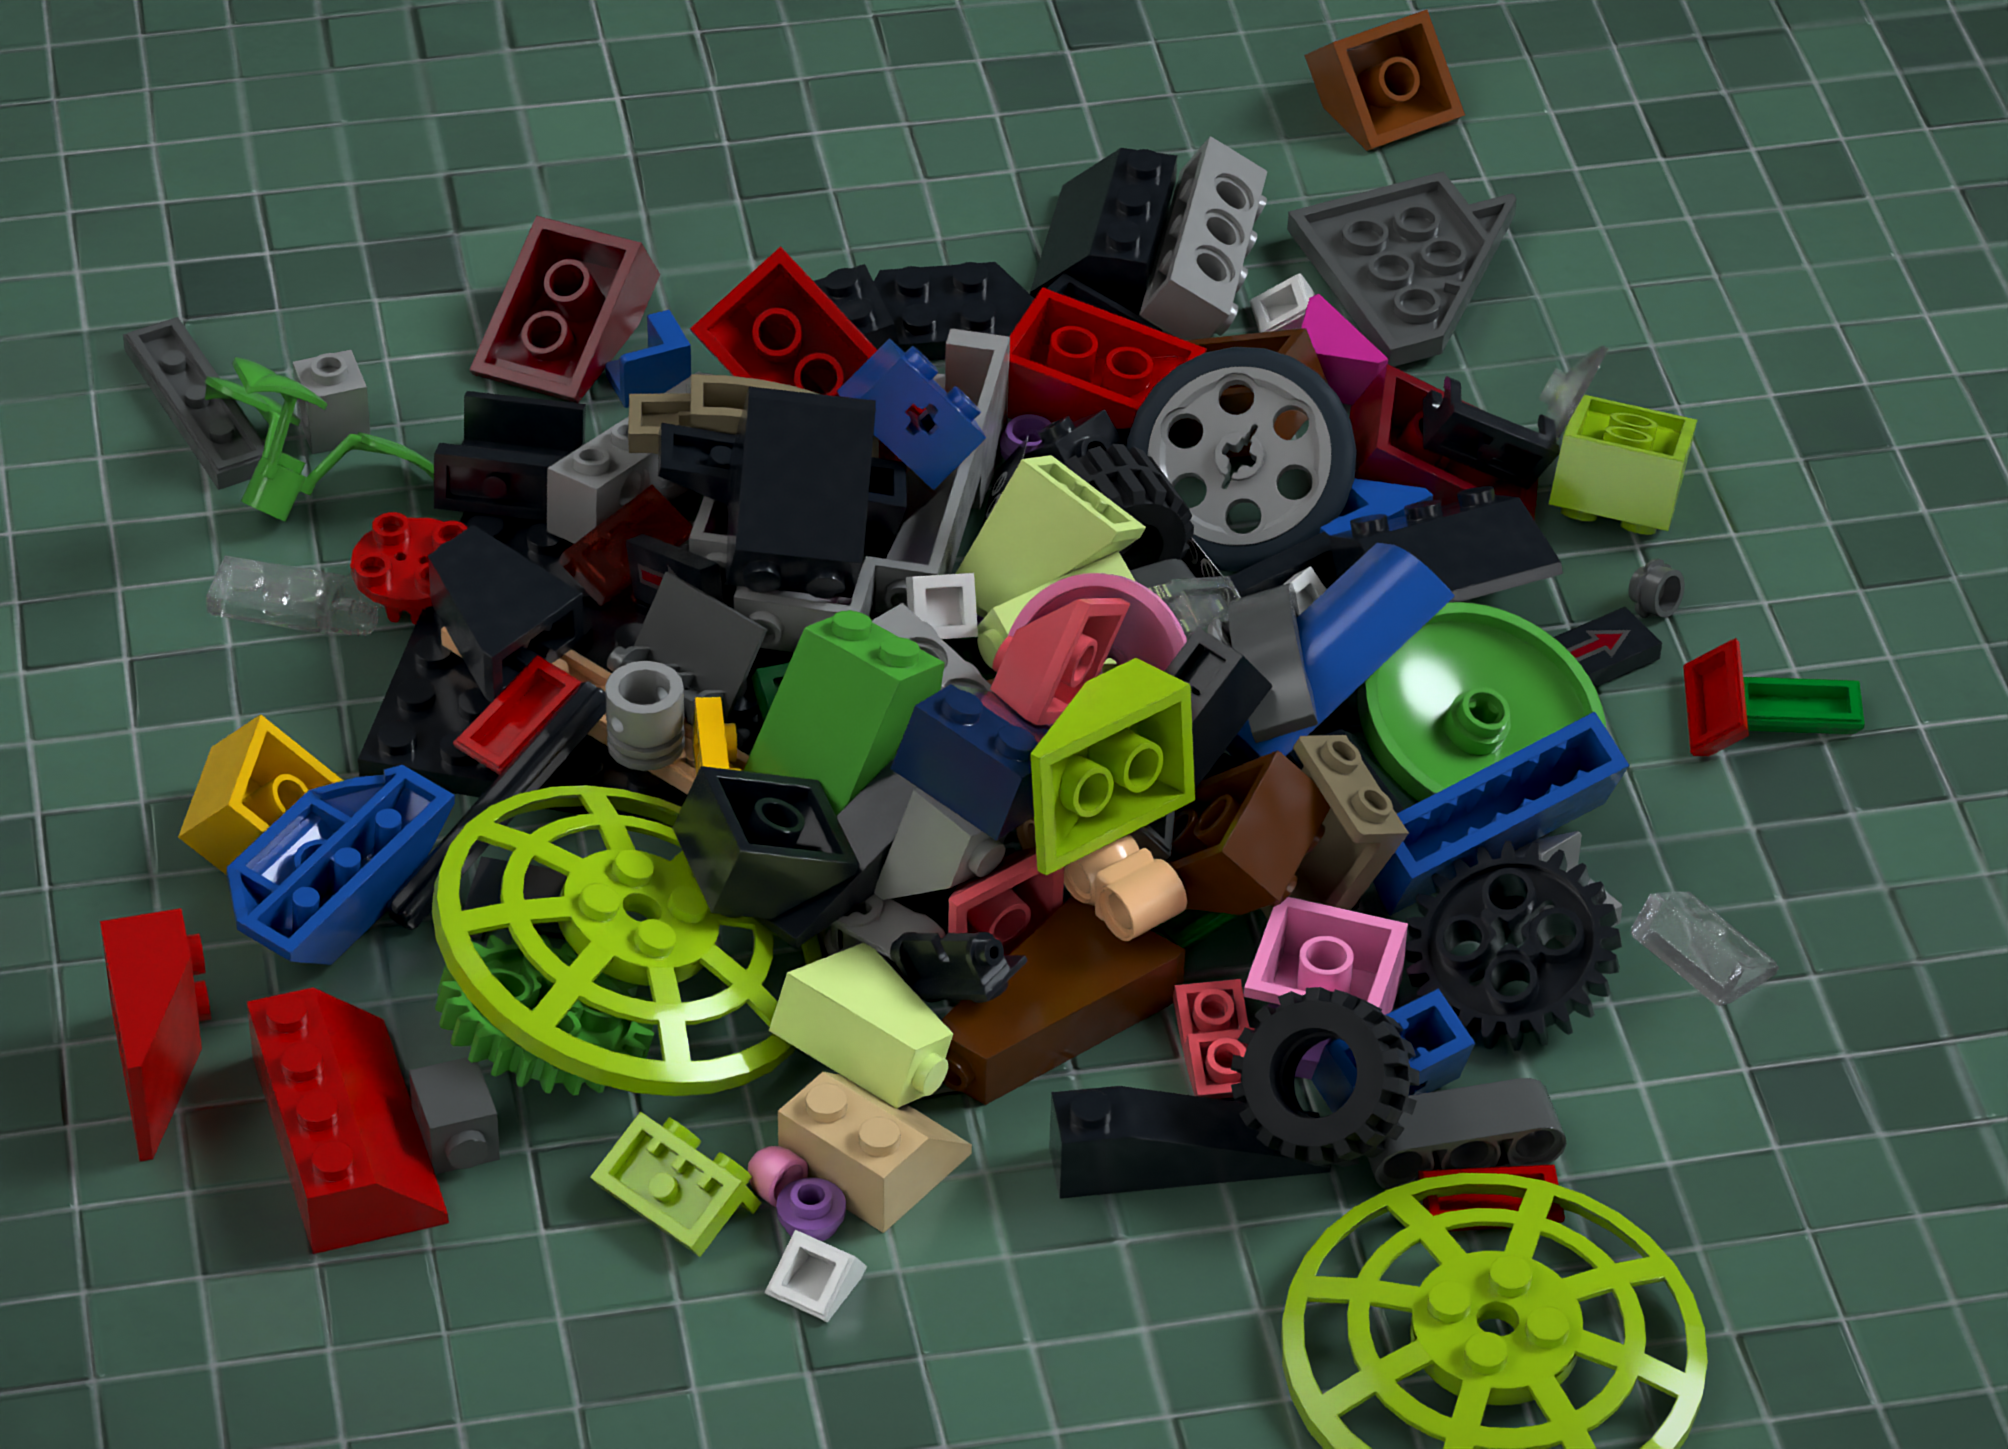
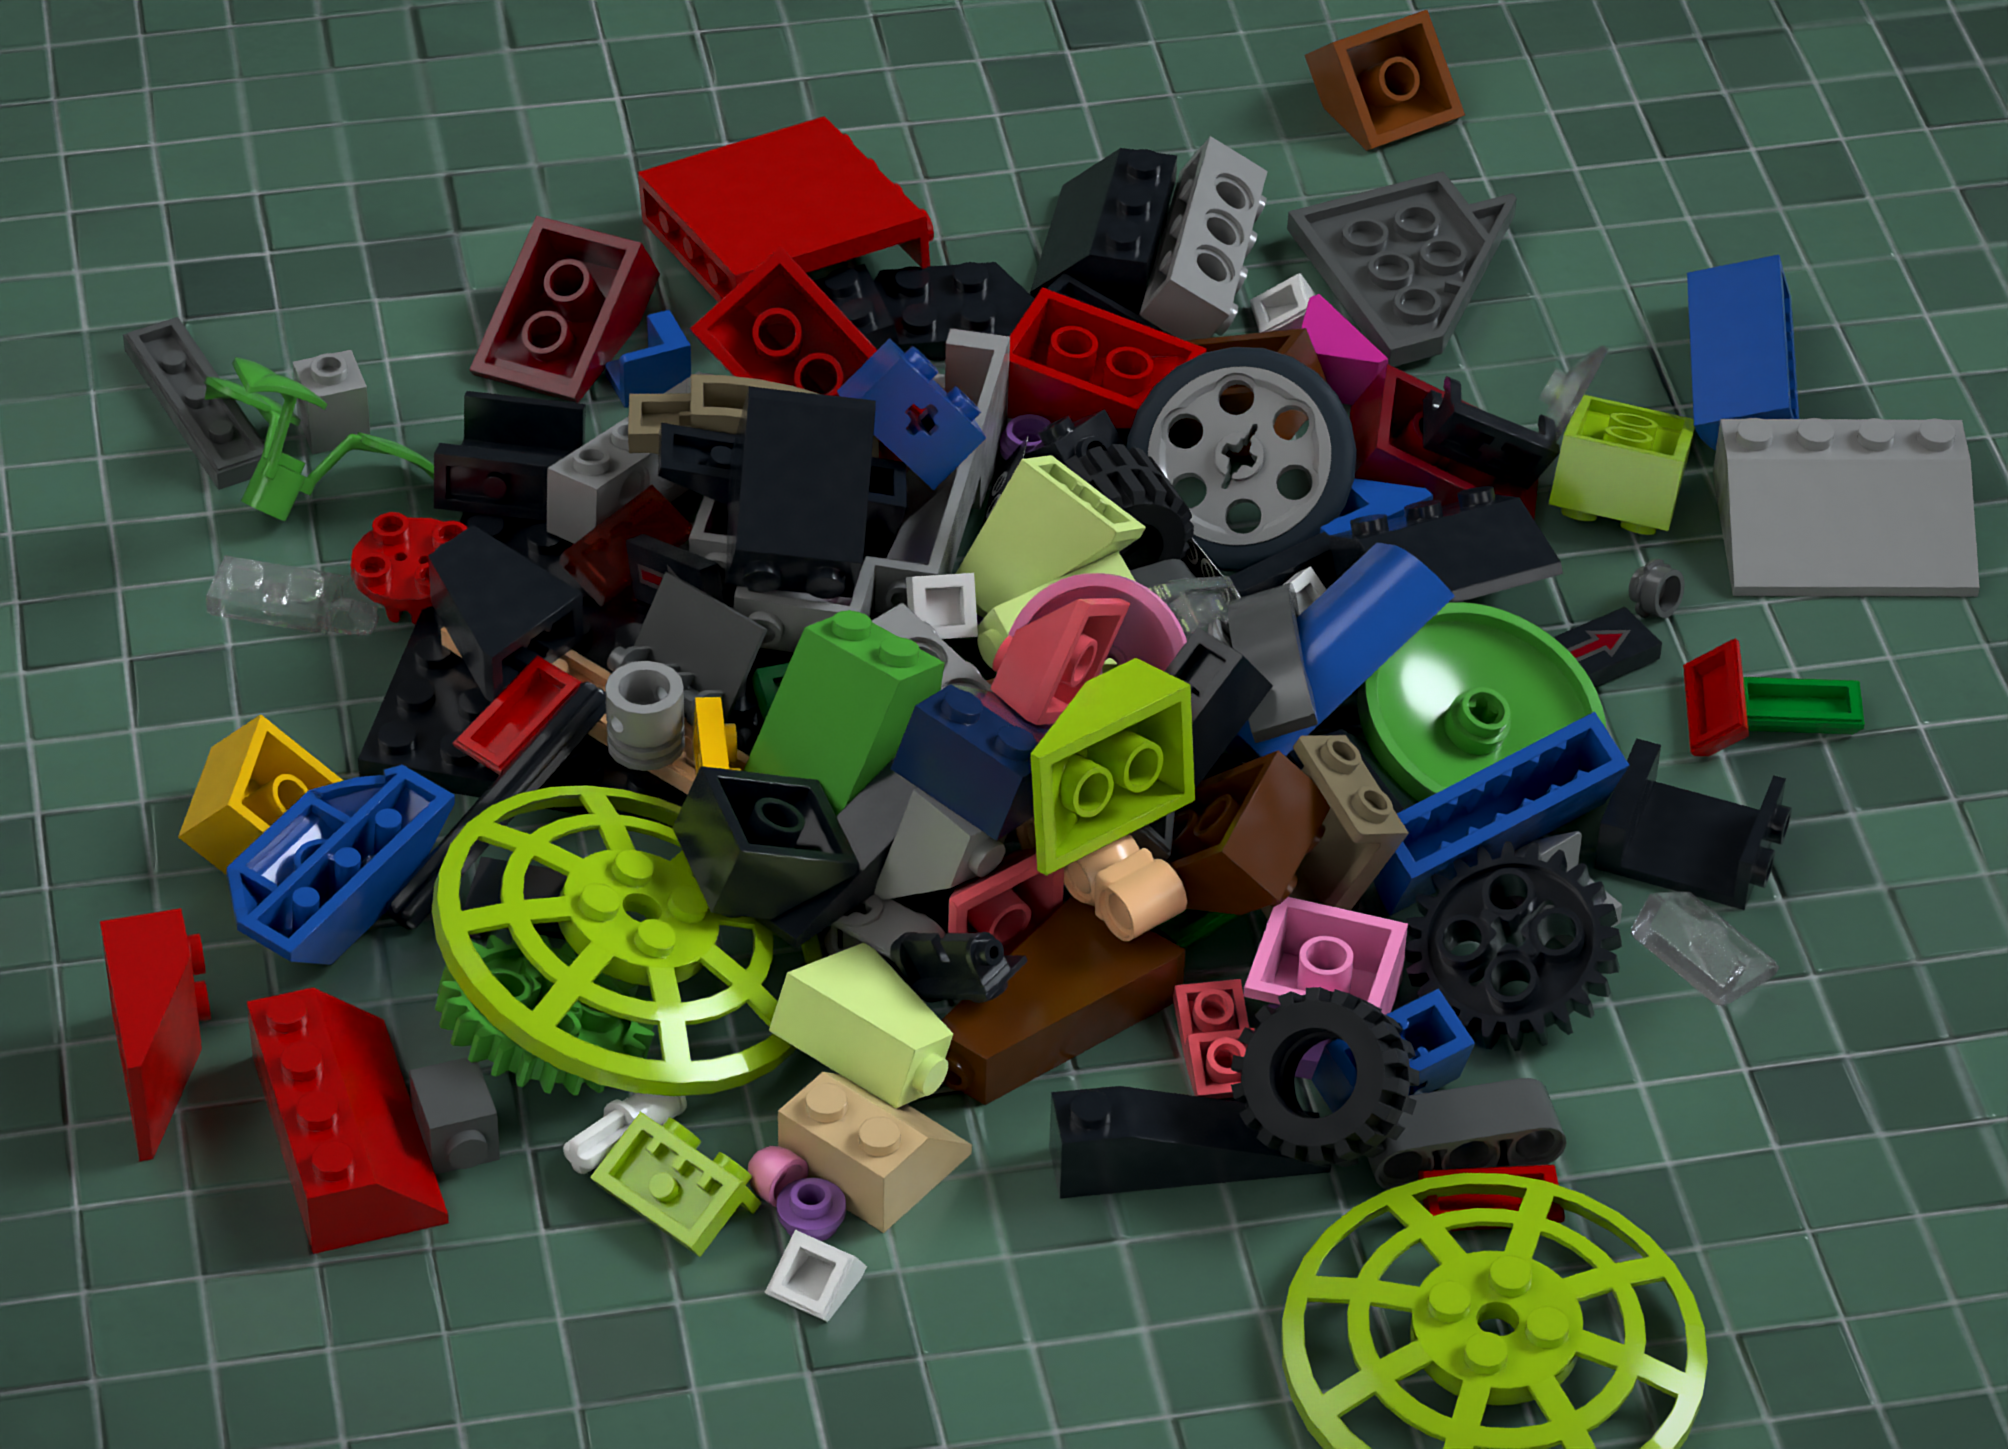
none -> white axle [563,1093,687,1174]
none -> red panel [637,116,934,302]
none -> black panel [1594,738,1792,910]
none -> blue brick [1687,254,1799,451]
none -> light grey slope [1713,418,1980,597]

